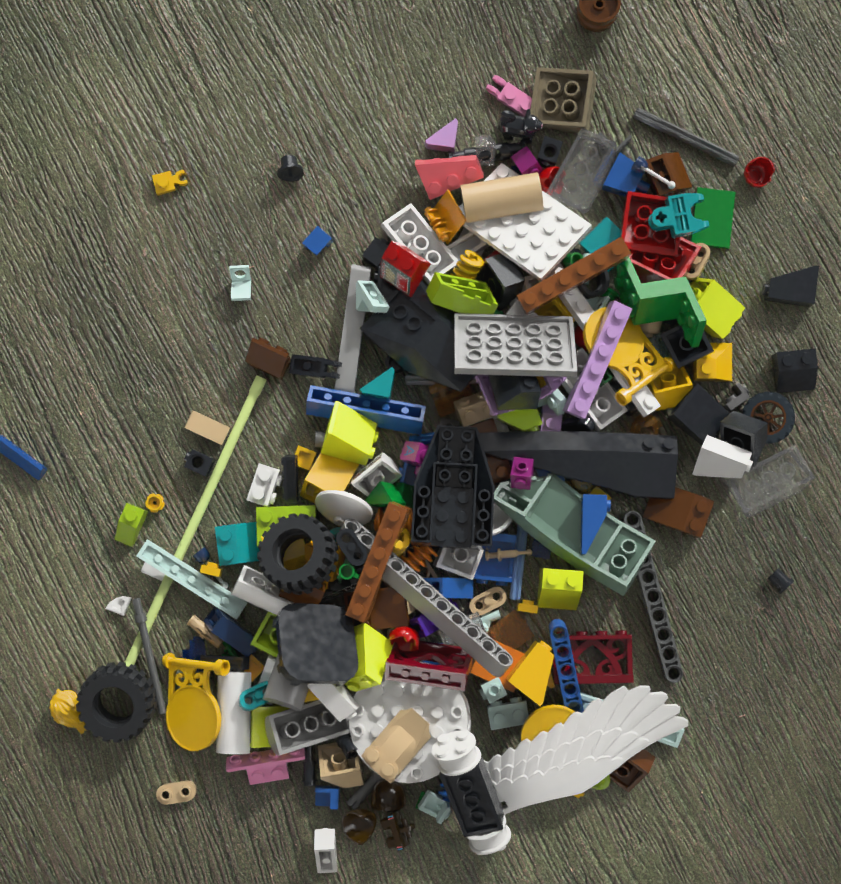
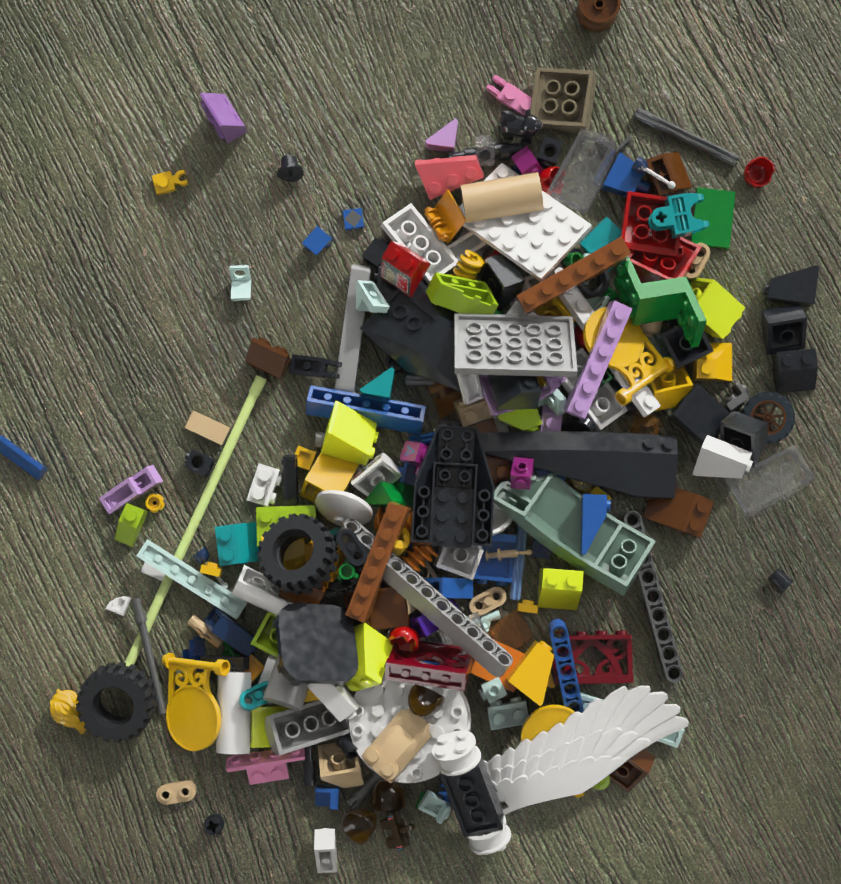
none -> lavender slope [99,465,163,514]
none -> medium lavender slope [200,93,247,143]
none -> black bush [204,813,225,835]
none -> tile [343,208,364,230]
none -> dark brown helmet [408,684,446,717]
none -> white tile [456,374,484,405]
none -> black slope [761,304,807,355]

